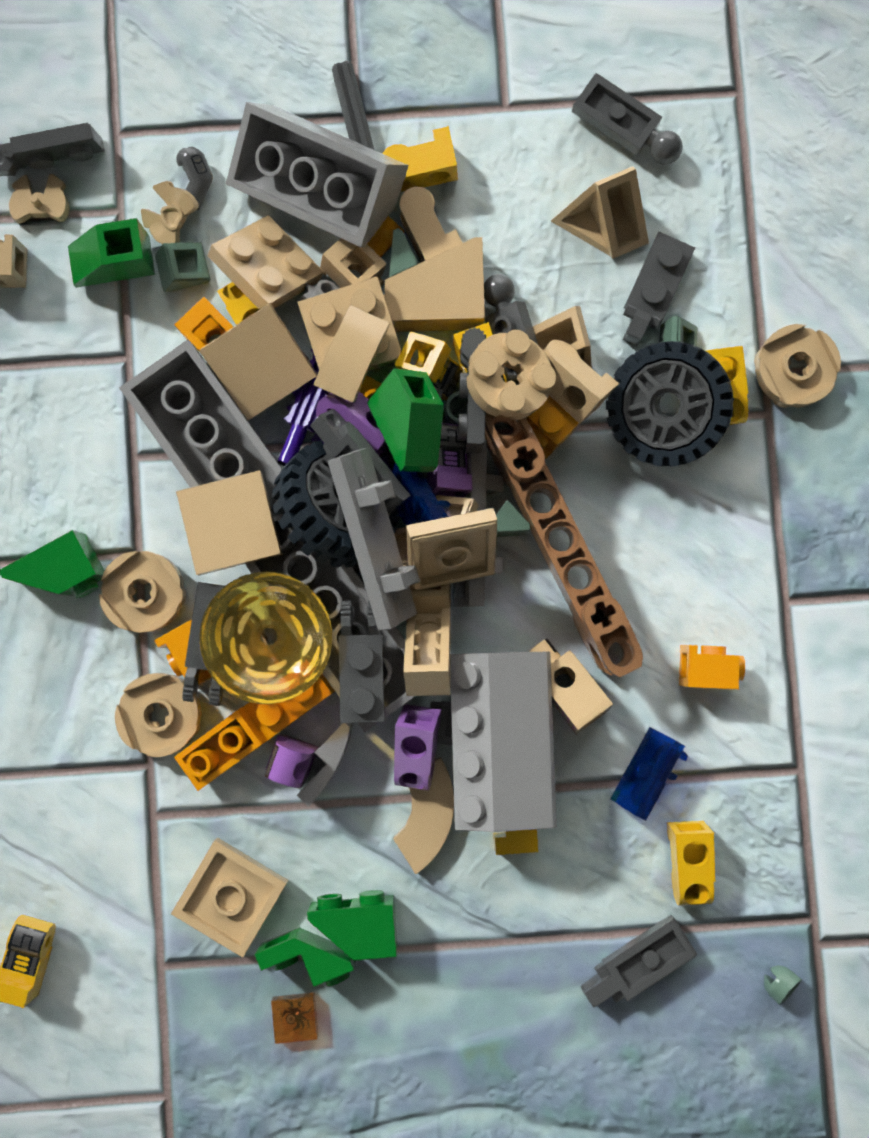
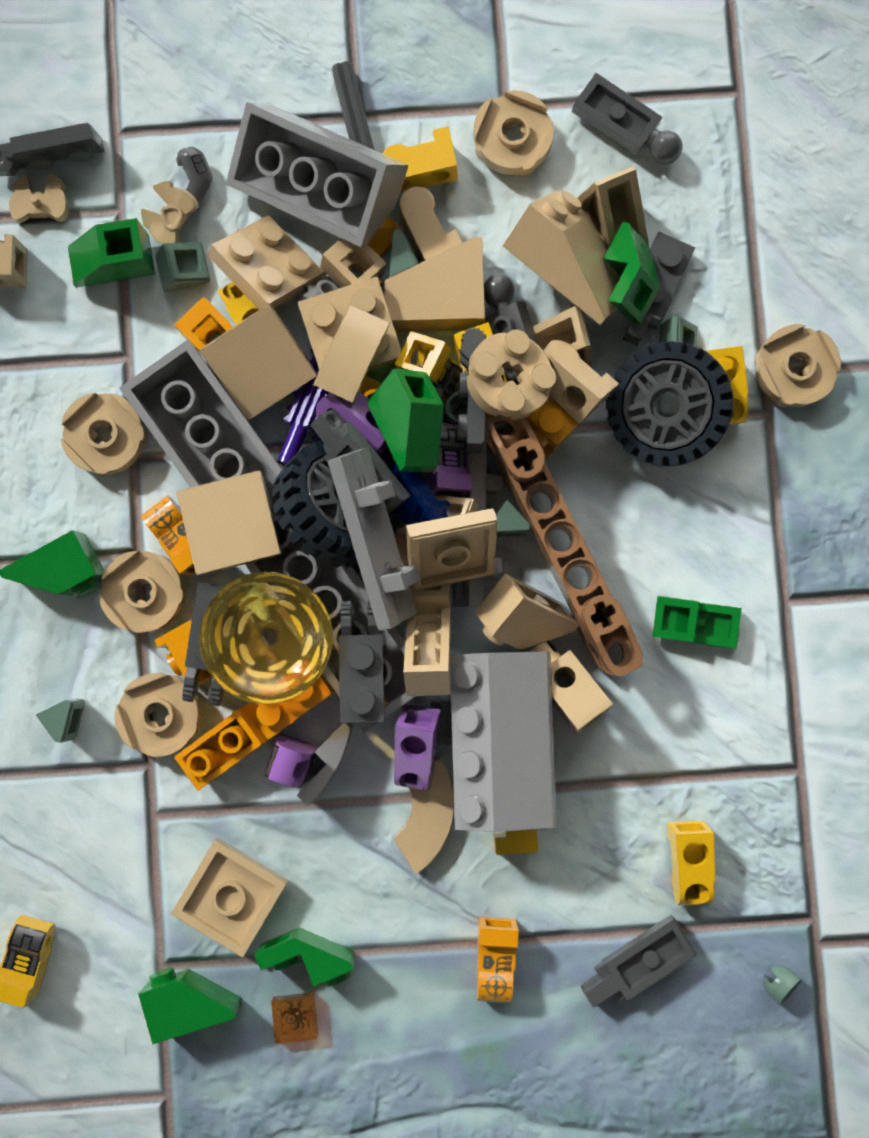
green slope [307,890,398,960] -> none
clear blue plate [610,727,688,821] -> none
light orange brick [679,645,745,689] -> none
none -> sand green slope [36,698,85,743]
none -> tan plate [61,393,148,476]
none -> green slope [138,968,243,1045]
none -> light orange leg [141,495,196,577]
none -> tan plate [473,90,554,177]
none -> tan slope [475,574,579,650]
none -> light orange leg [477,917,519,1003]
none -> tan slope [503,189,619,325]
none -> green slope [603,222,661,324]
none -> green slope [652,596,742,649]

